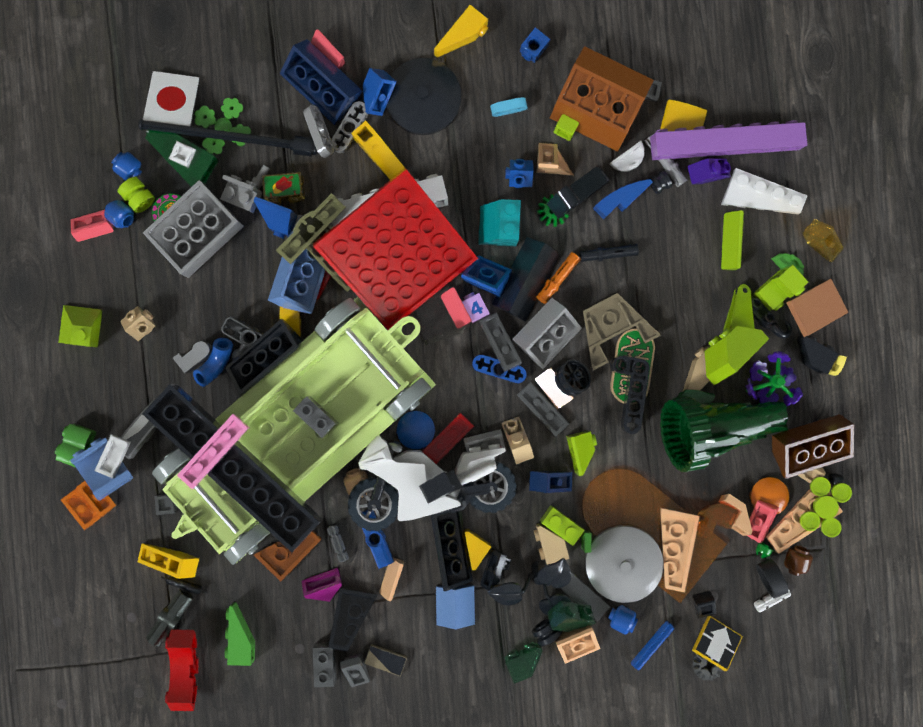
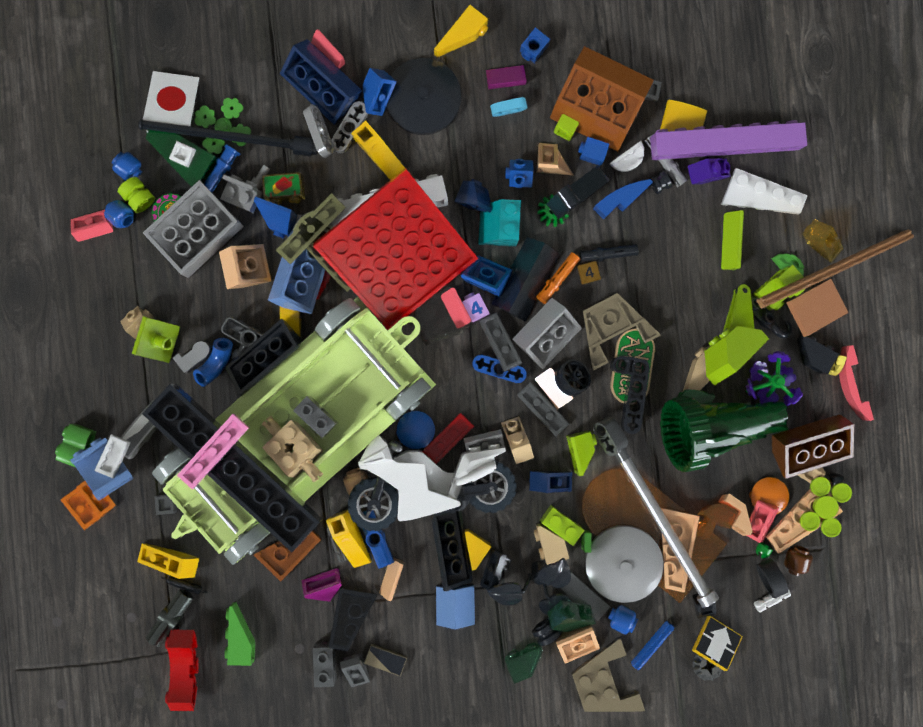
lime slope [58,305,102,347] -> none
black slope [419,470,462,504] -> none
none -> lime tile [132,316,180,363]
none -> blue pin [204,144,241,192]
none -> light nougat slope [219,244,271,289]
none -> tan brick [262,416,324,482]
none -> yellow slope [326,509,372,568]
none -> dark blue slope [455,179,492,213]
none -> magenta slope [486,65,526,90]
none -> dark tan wing [572,637,645,712]
none -> pearl gold tile [577,261,601,285]
none -> blue brick [578,137,609,166]
none -> flat silver piece [593,416,719,608]
none -> medium nougat axle [757,229,914,309]
none -> coral slope [839,345,874,421]

